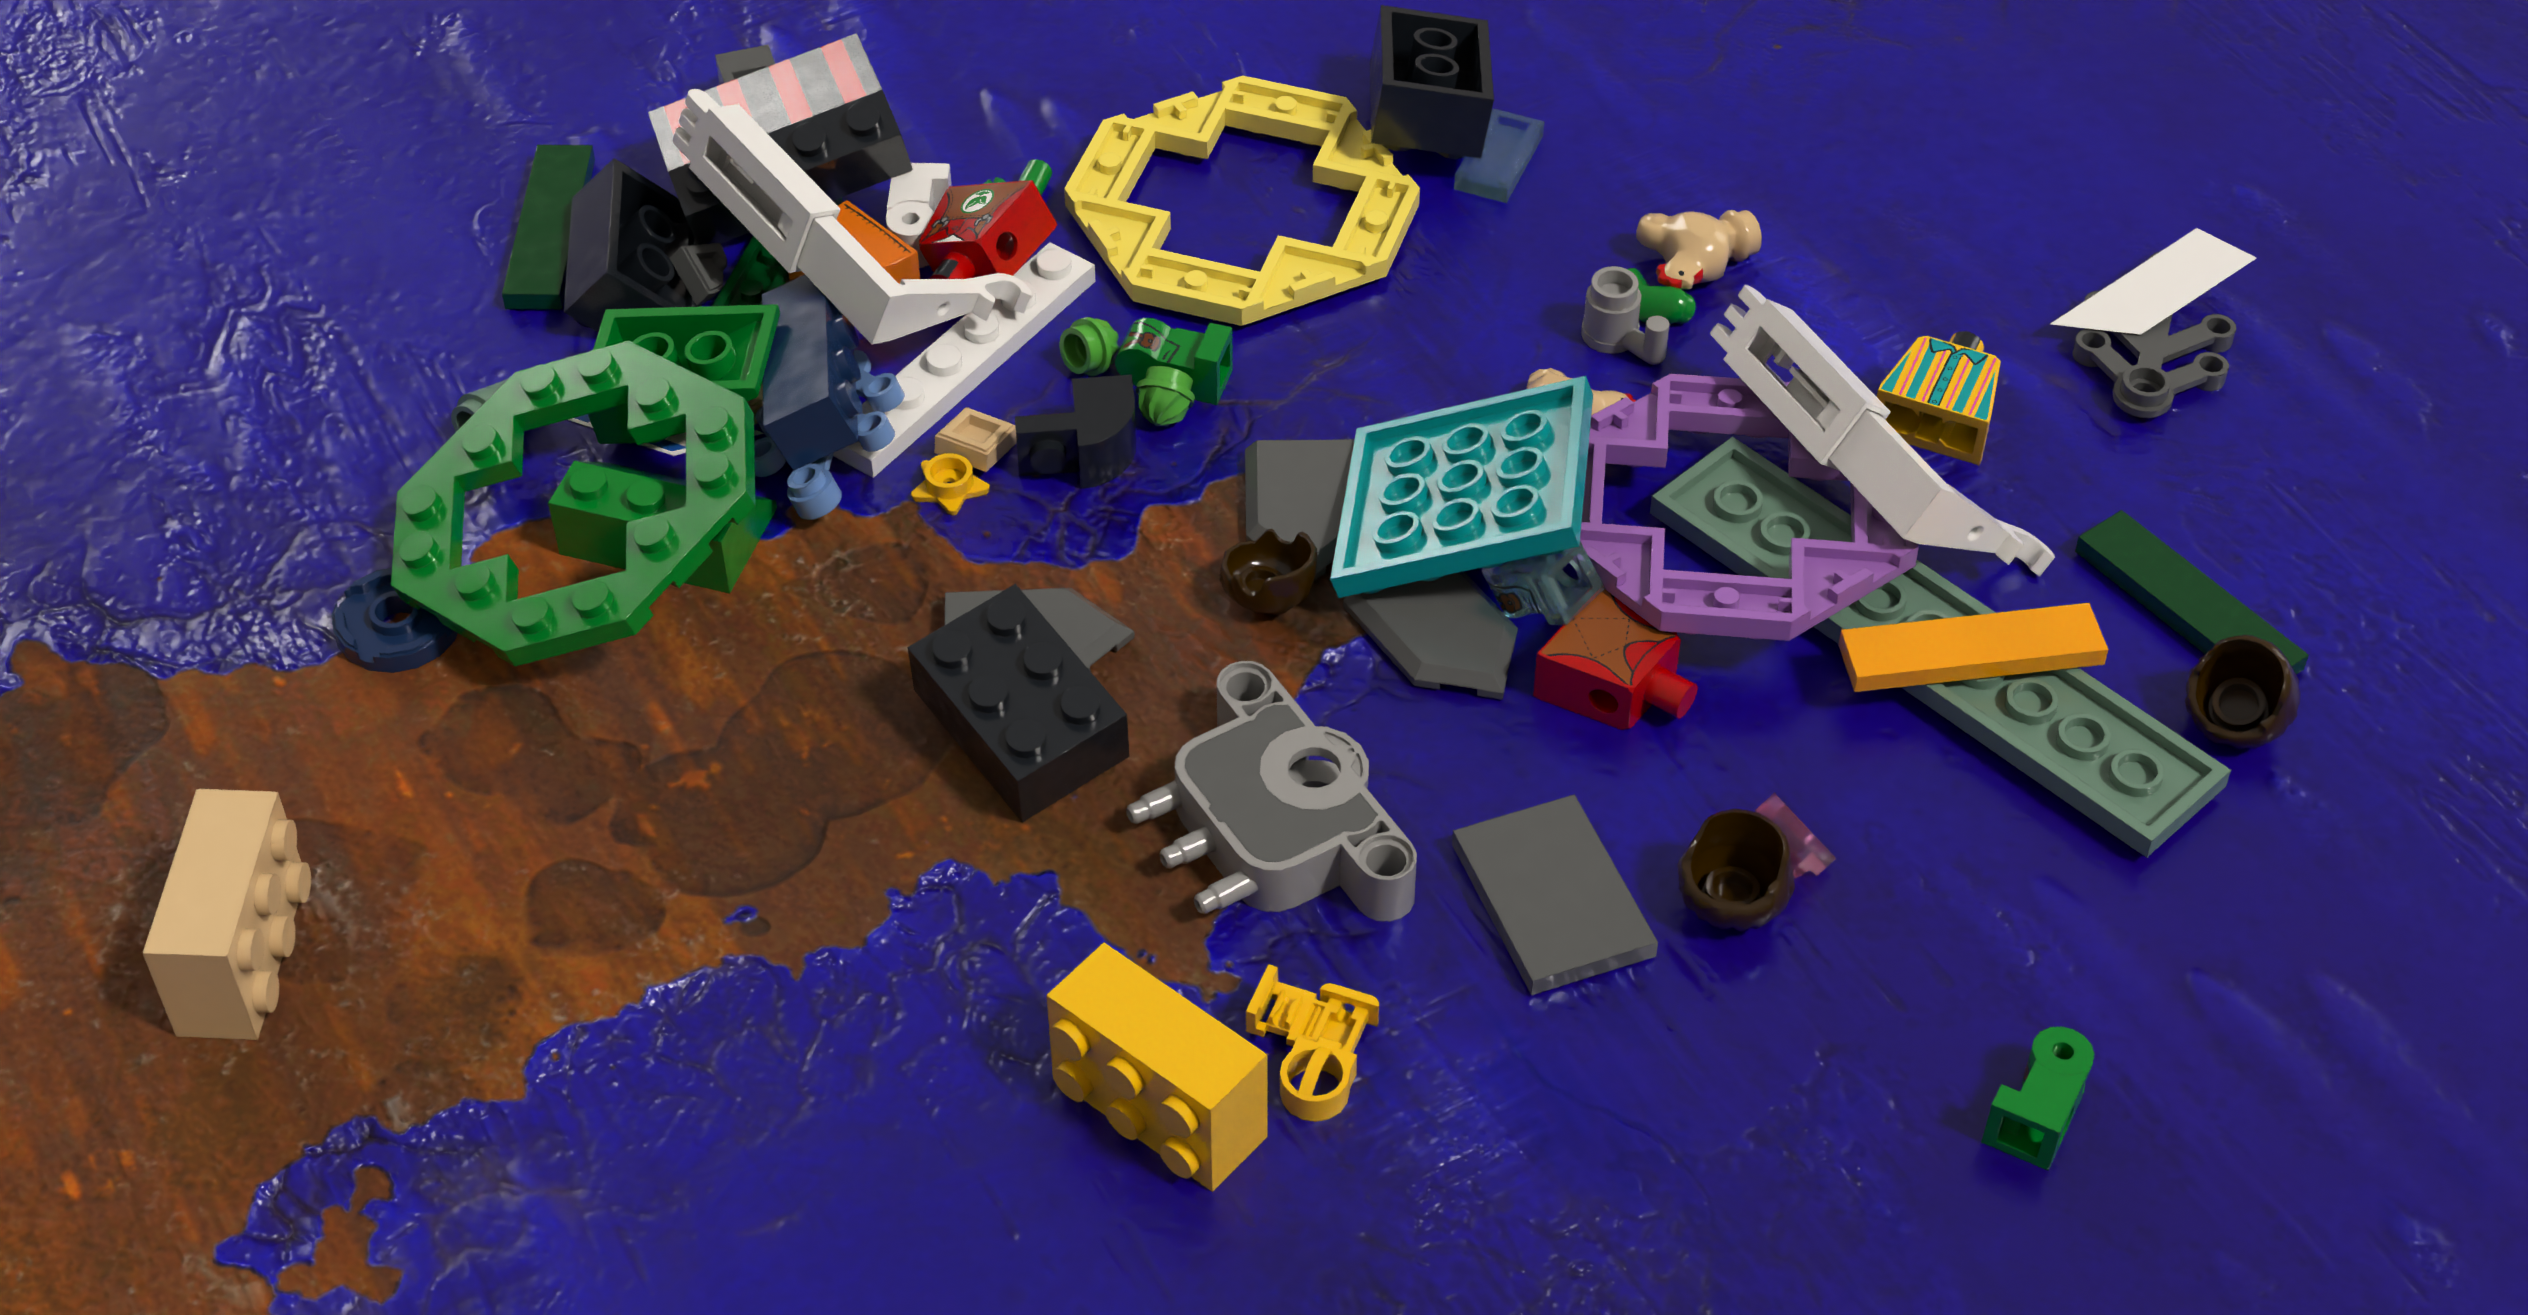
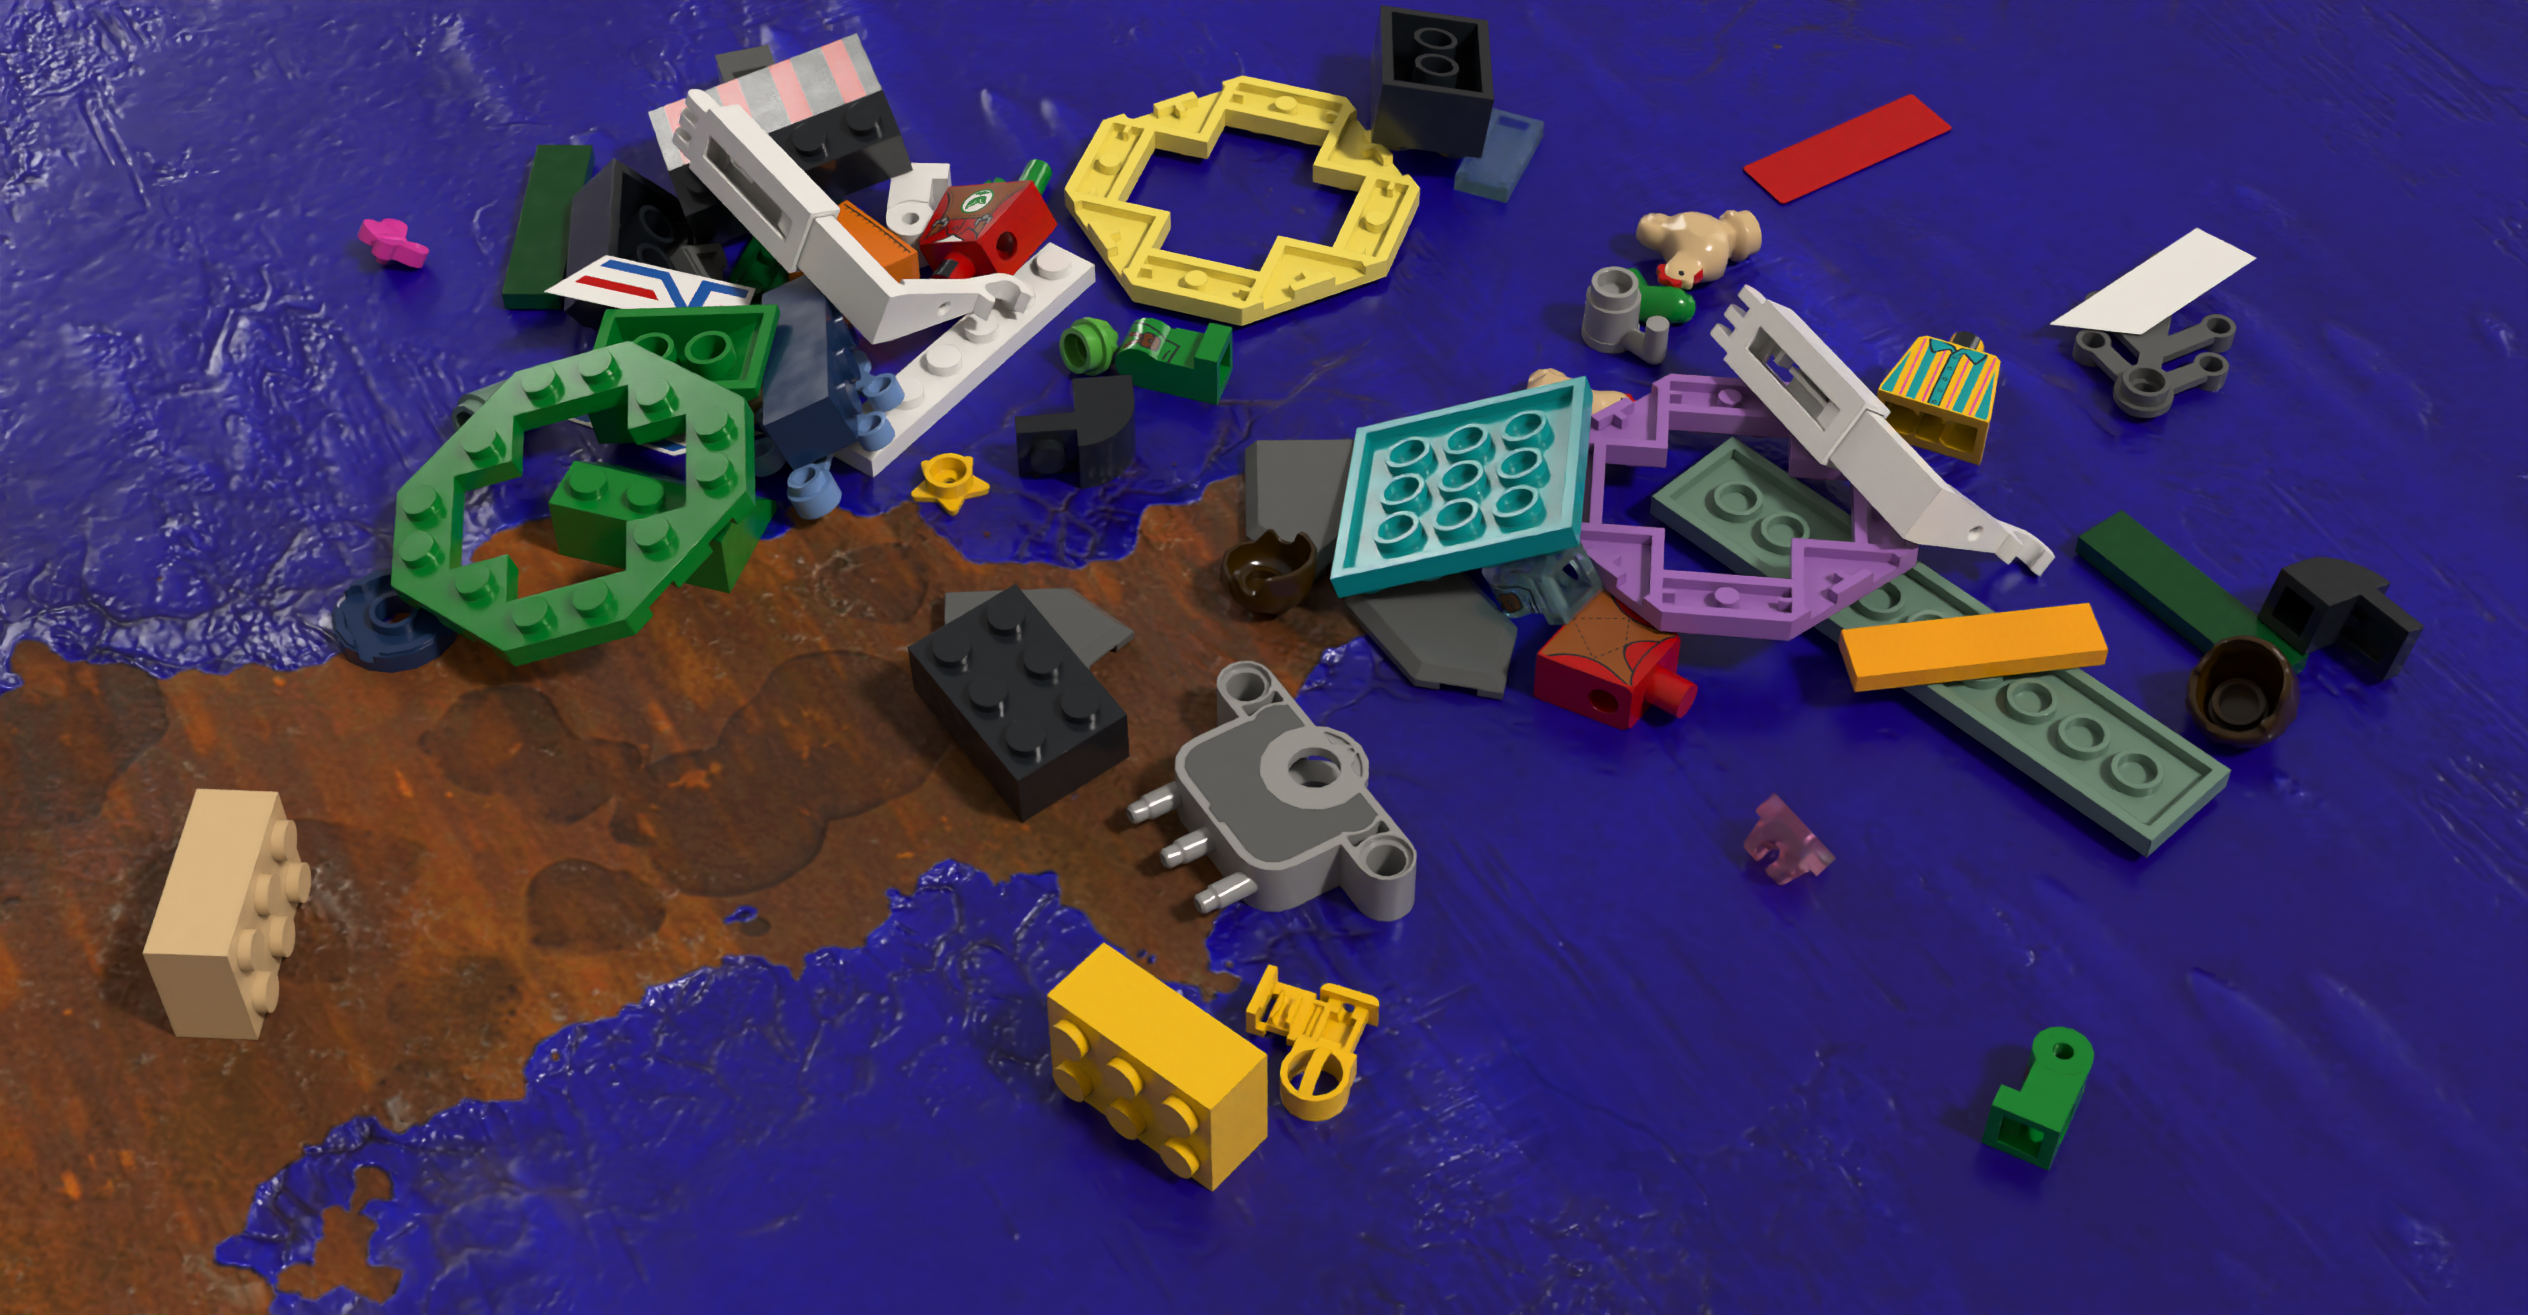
tan tile [934,407,1016,472] -> none
bright green plate [1136,366,1195,426] -> none
dark grey tile [1452,794,1658,995] -> none
dark brown hair [1677,809,1795,932] -> none
none -> dark pink piece [357,218,429,268]
none -> white sticker [544,255,755,309]
none -> red sticker [1743,94,1952,204]
none -> black brick [2257,557,2424,681]

